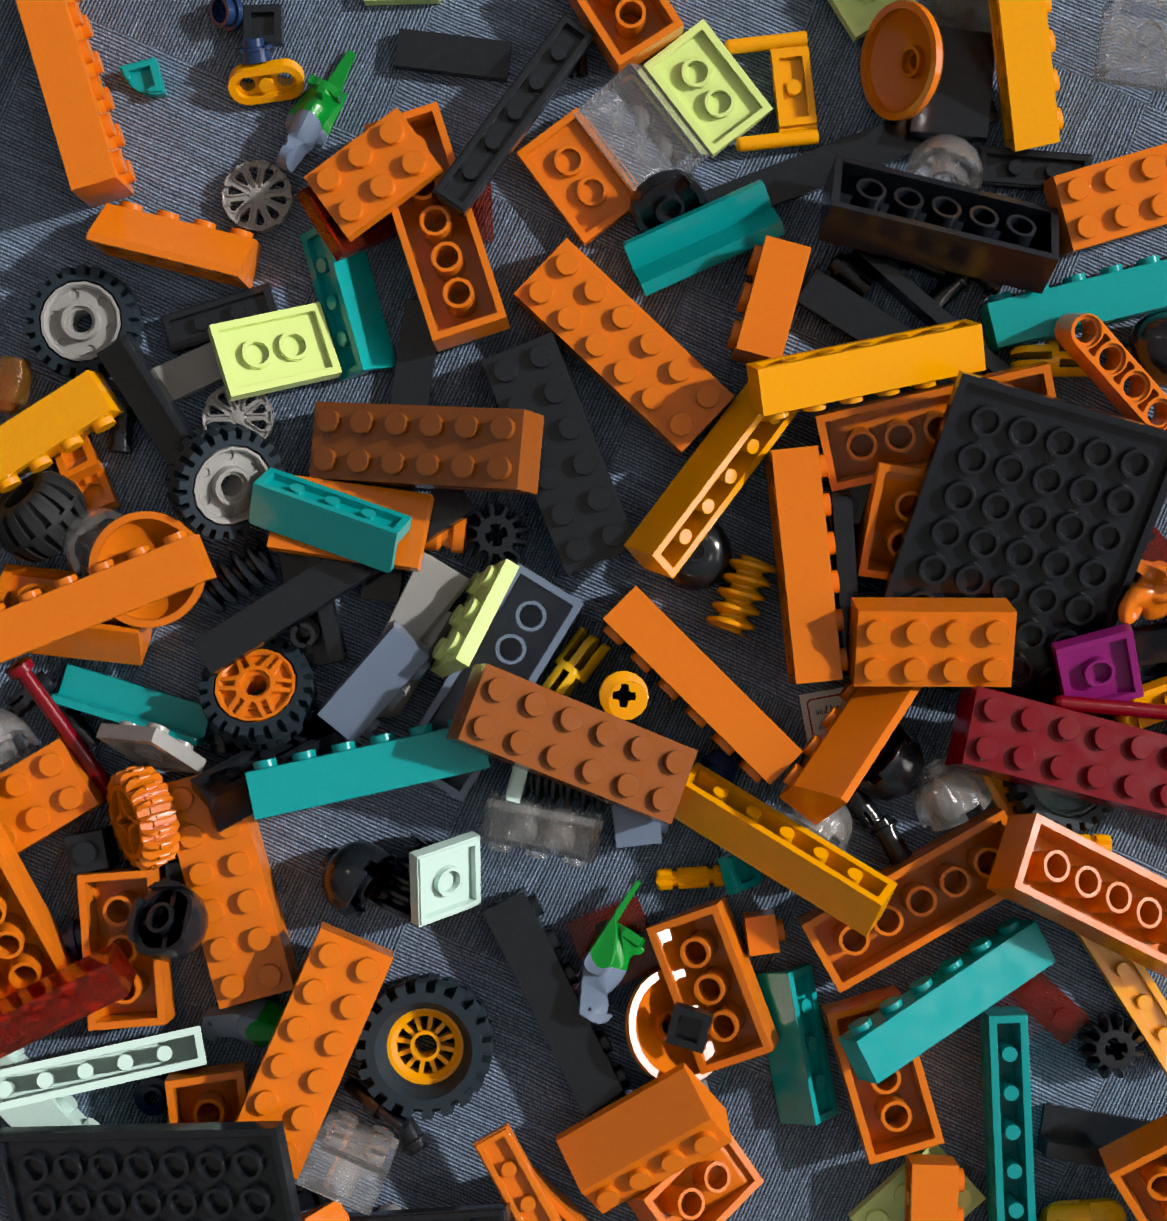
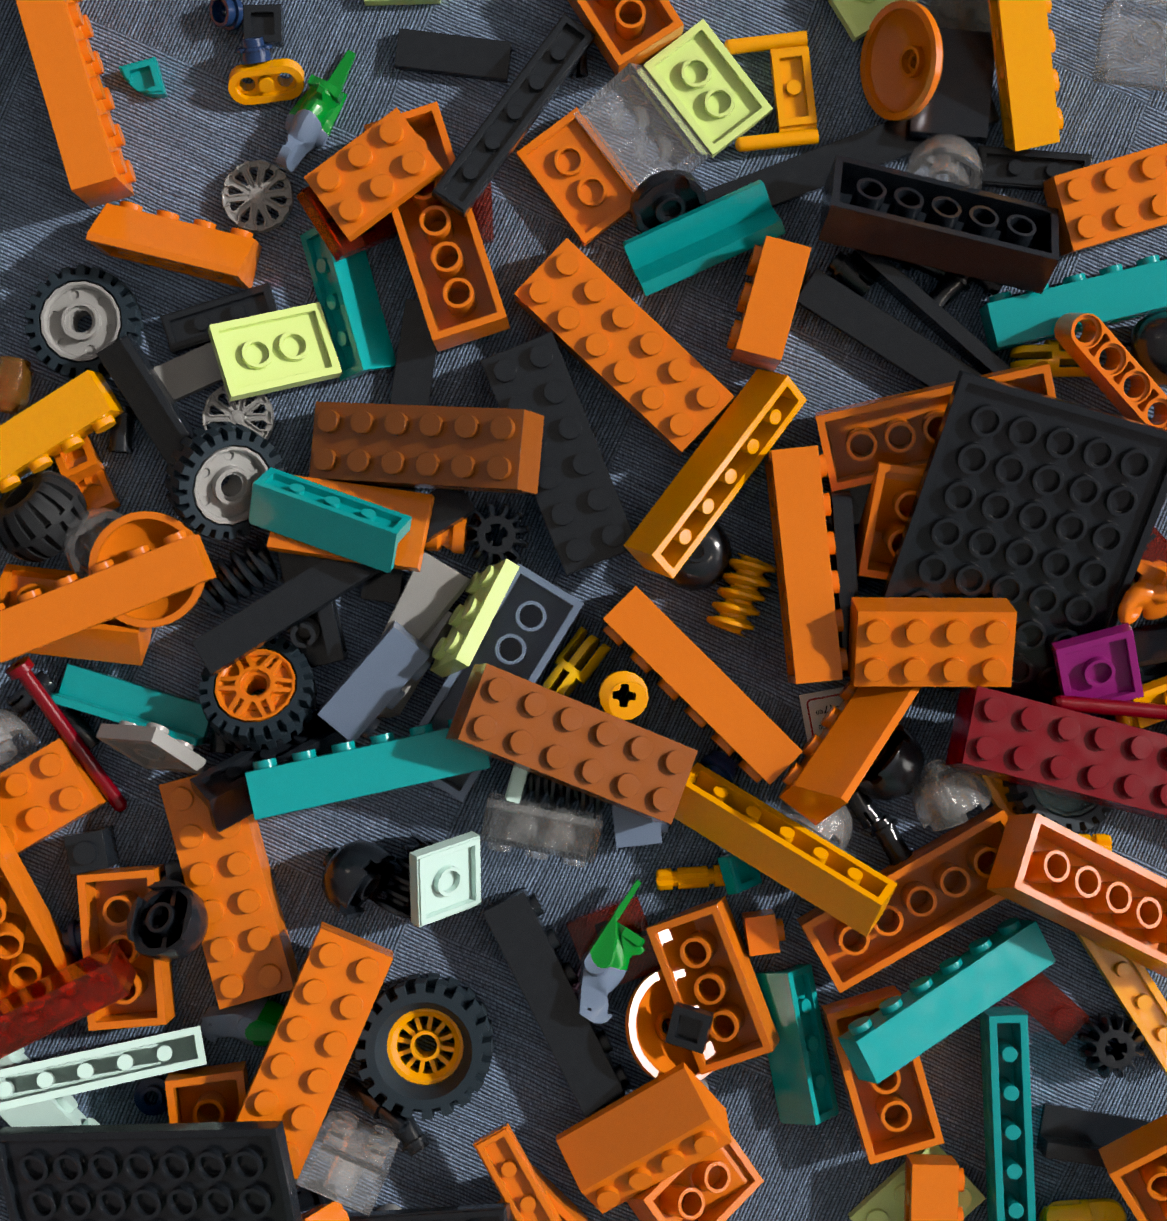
orange gear [106,765,181,870] -> none
light orange brick [746,319,986,420] -> none

